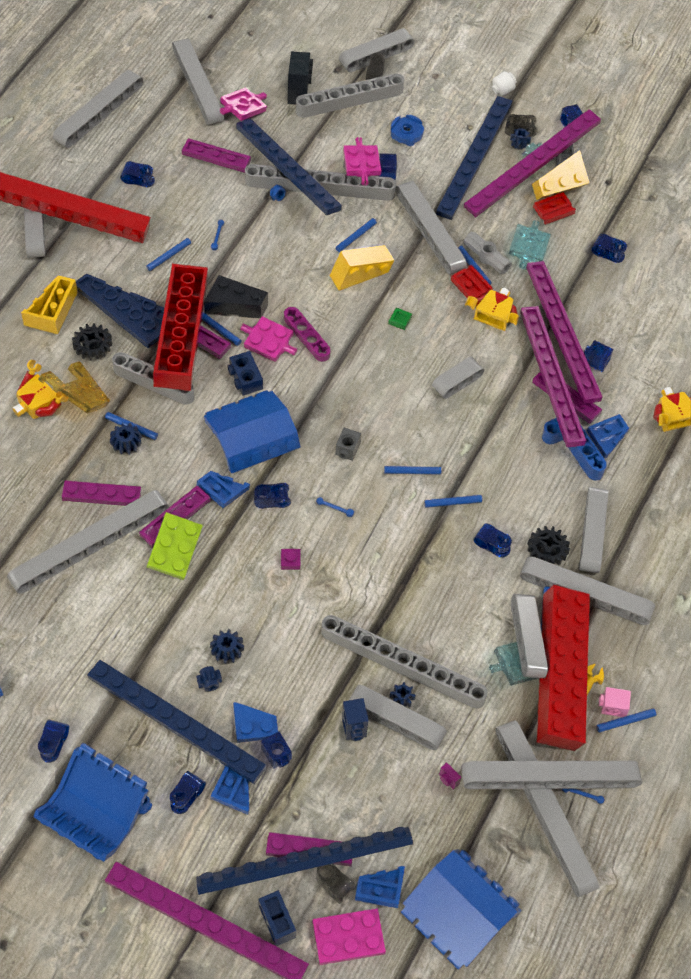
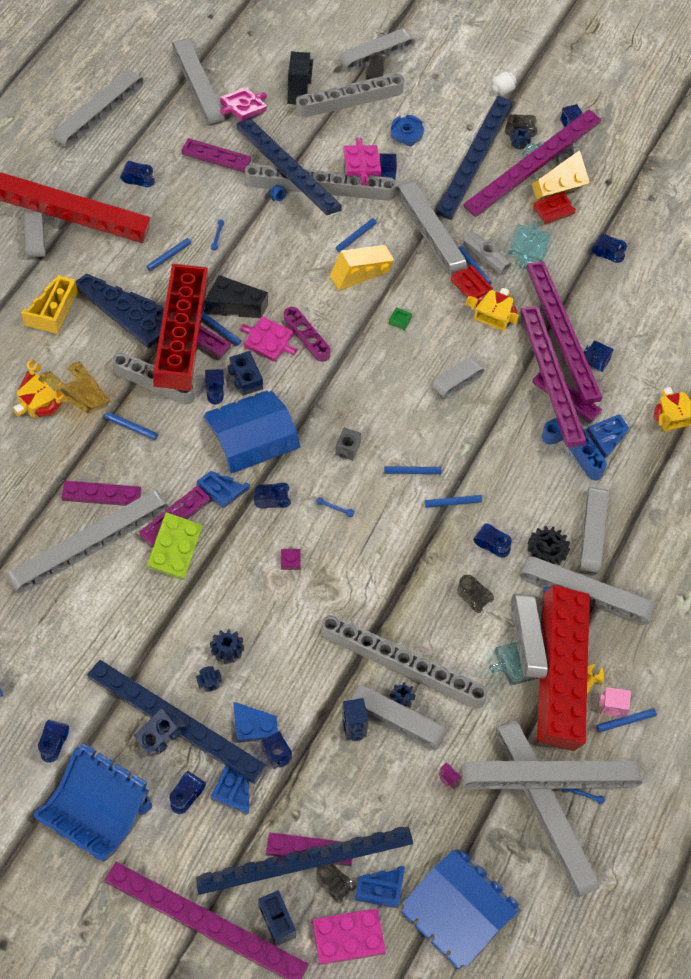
black gear [72,323,113,361] -> none
dark blue gear [110,423,142,455] -> none
none -> dark blue brick [133,706,186,755]
none -> clear blue piece [205,369,224,405]
none -> clear smoke piece [457,575,494,613]

